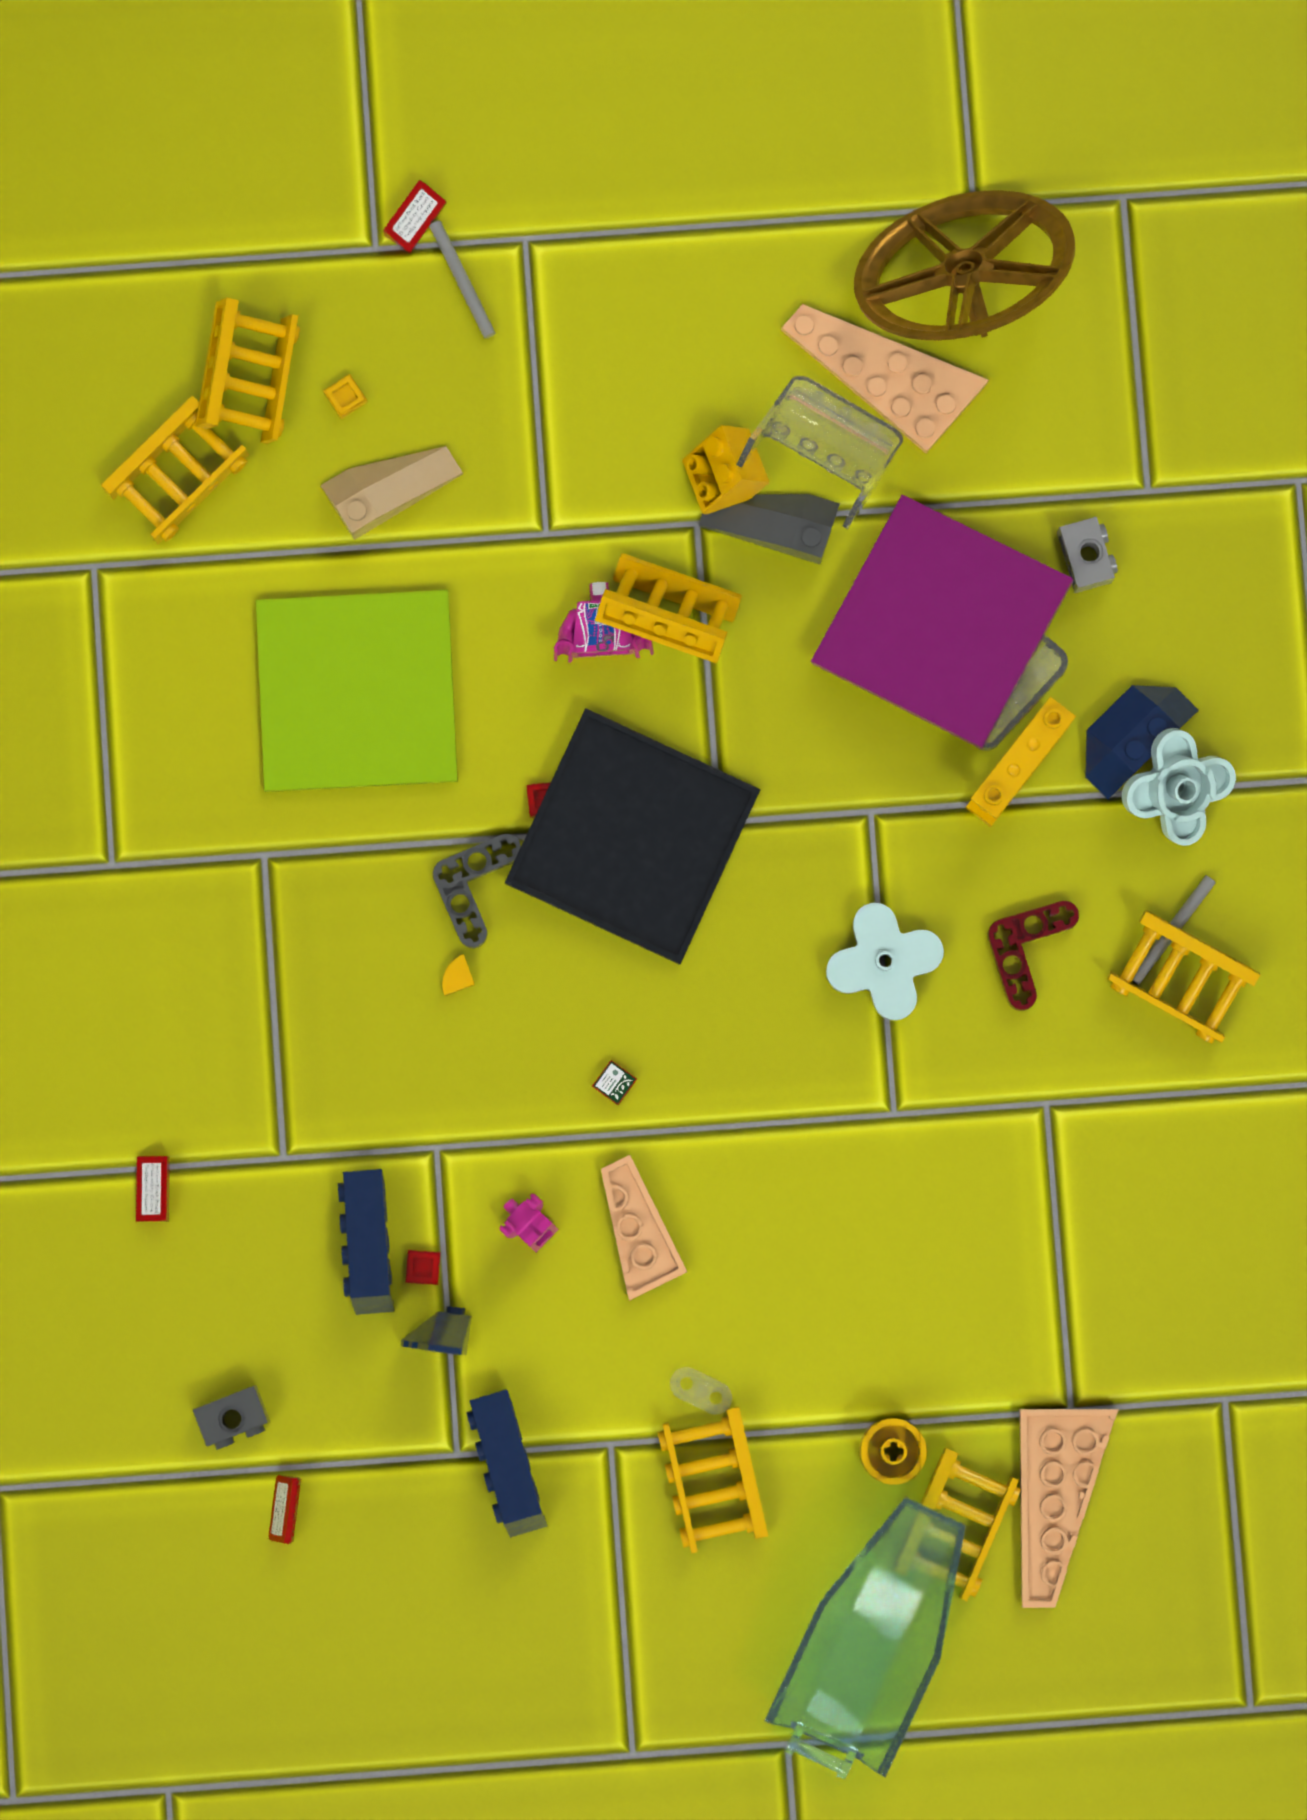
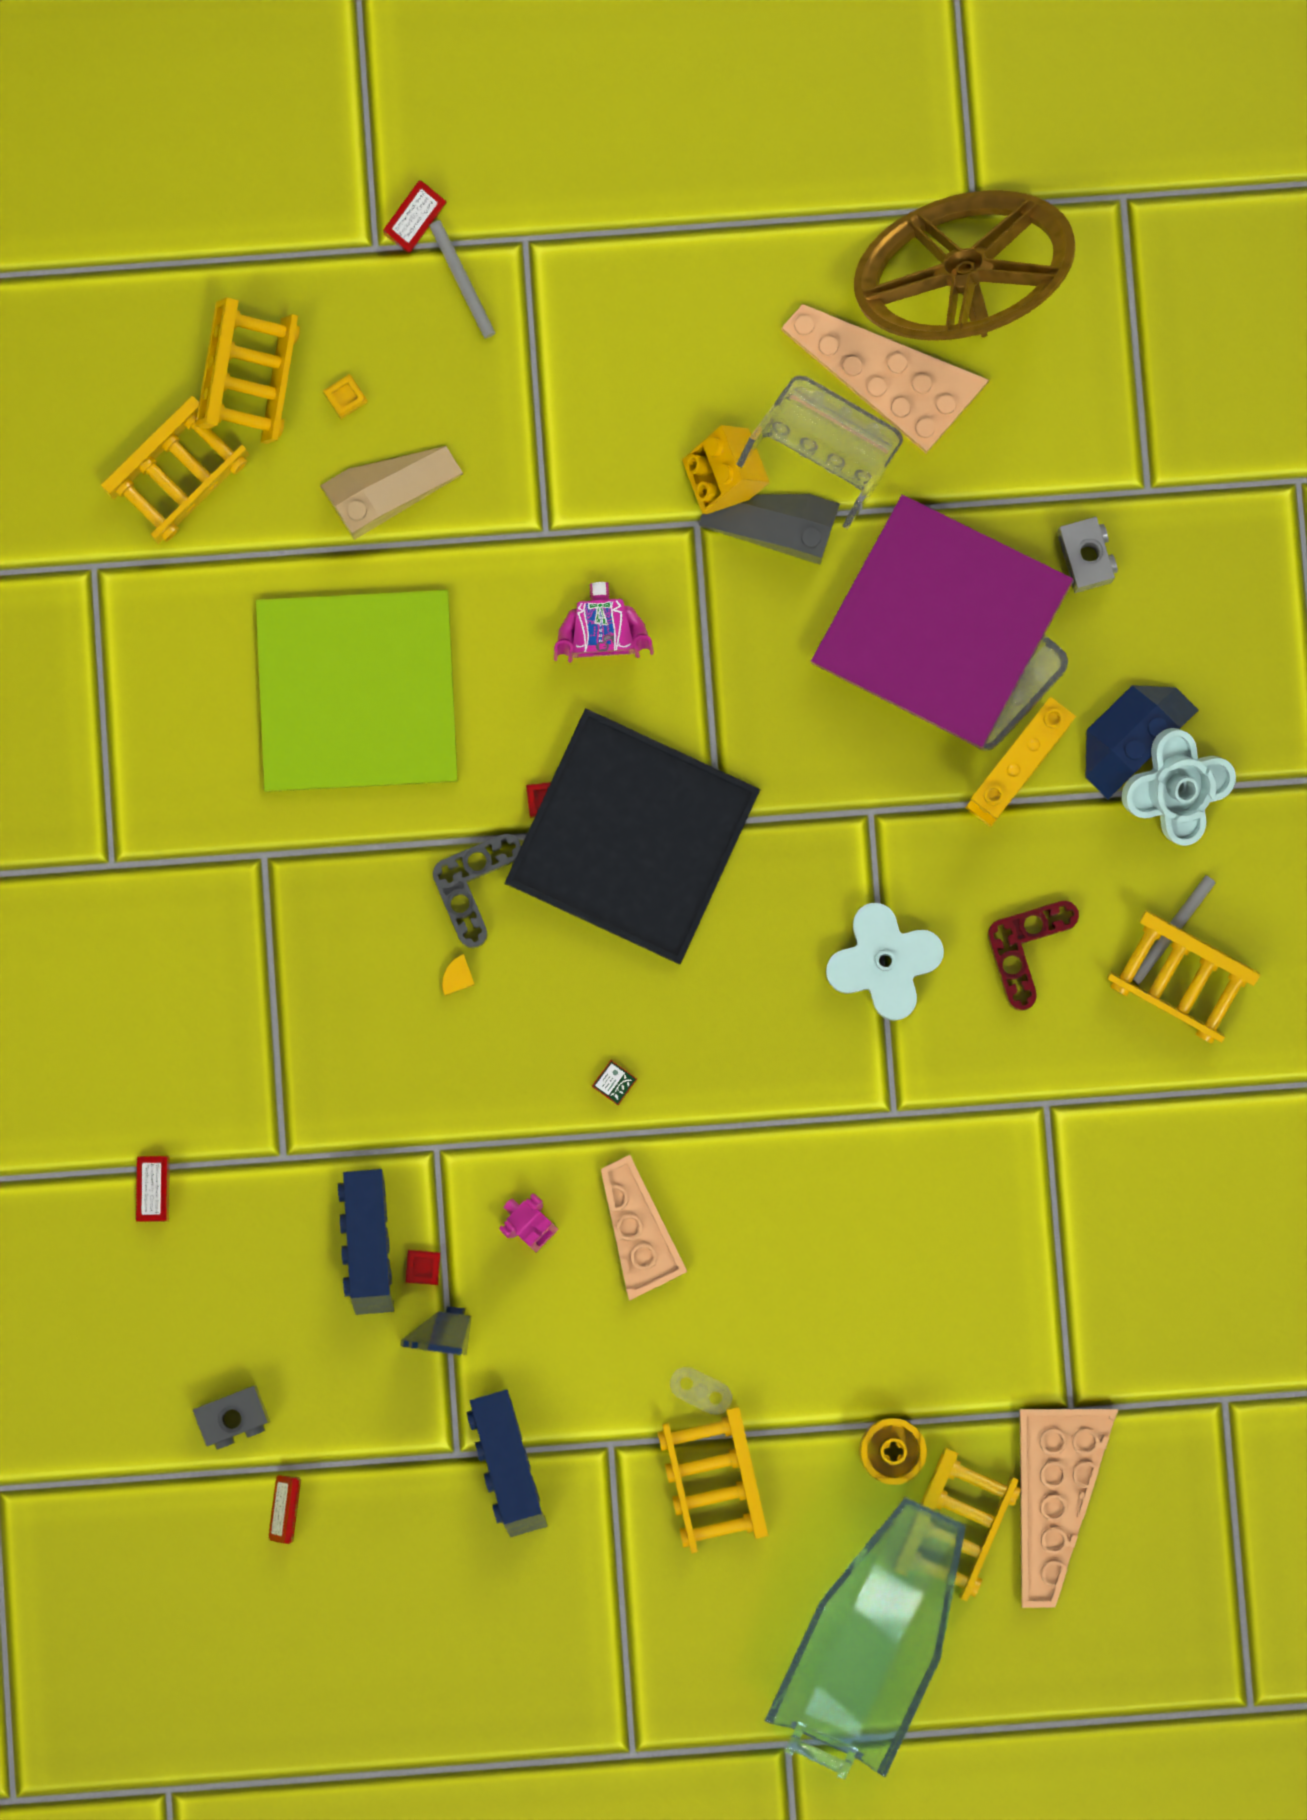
yellow fence [595,553,742,664] -> none

